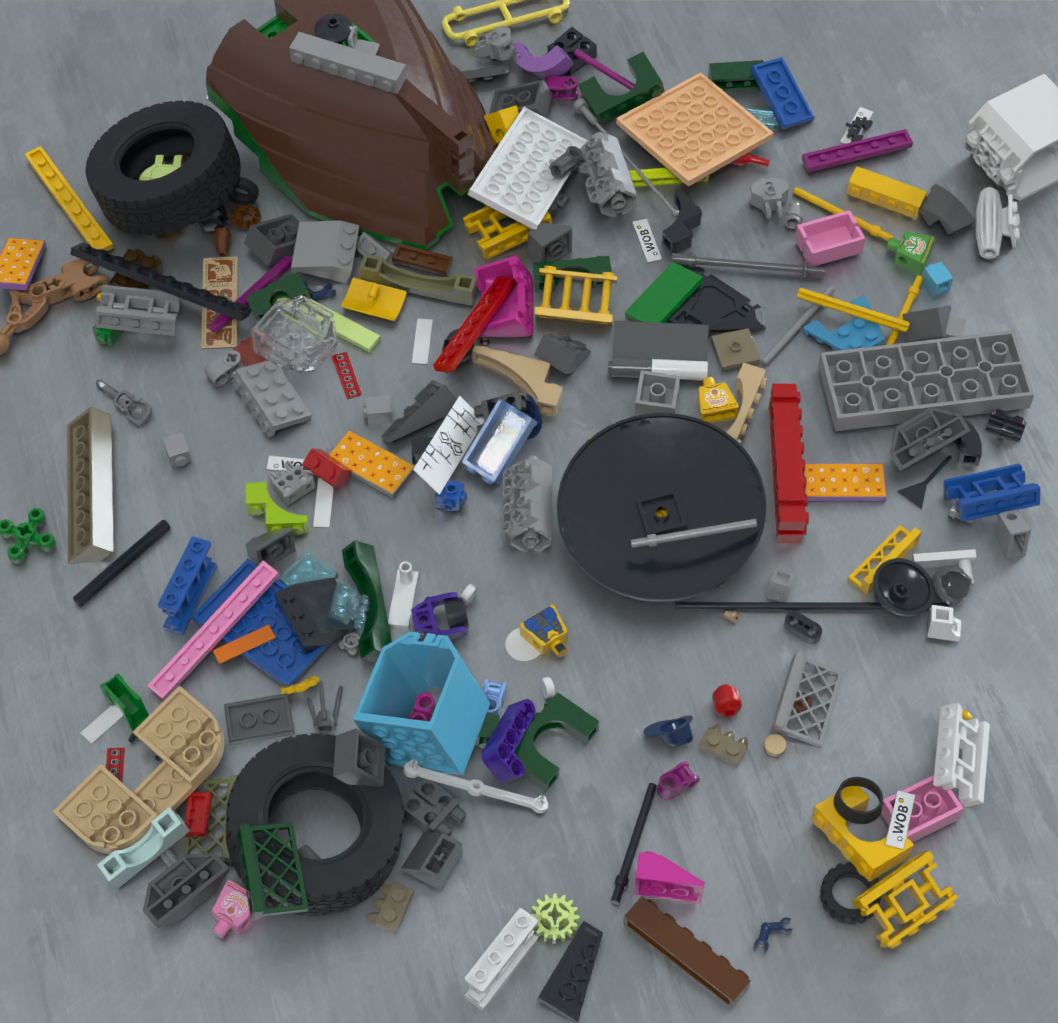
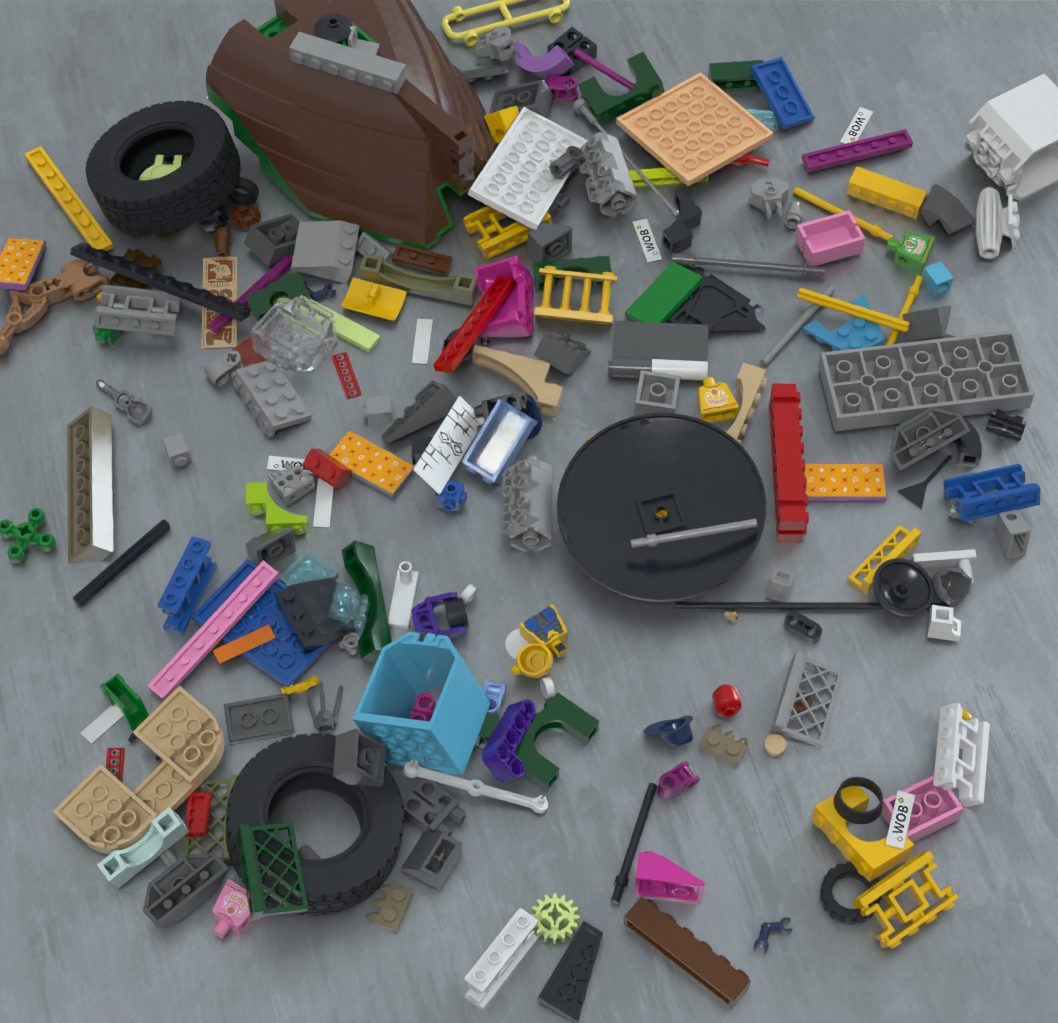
dark tan plate [711,328,760,371] -> none
black animal [846,116,873,142] -> none
none -> yellow piece [510,643,553,679]

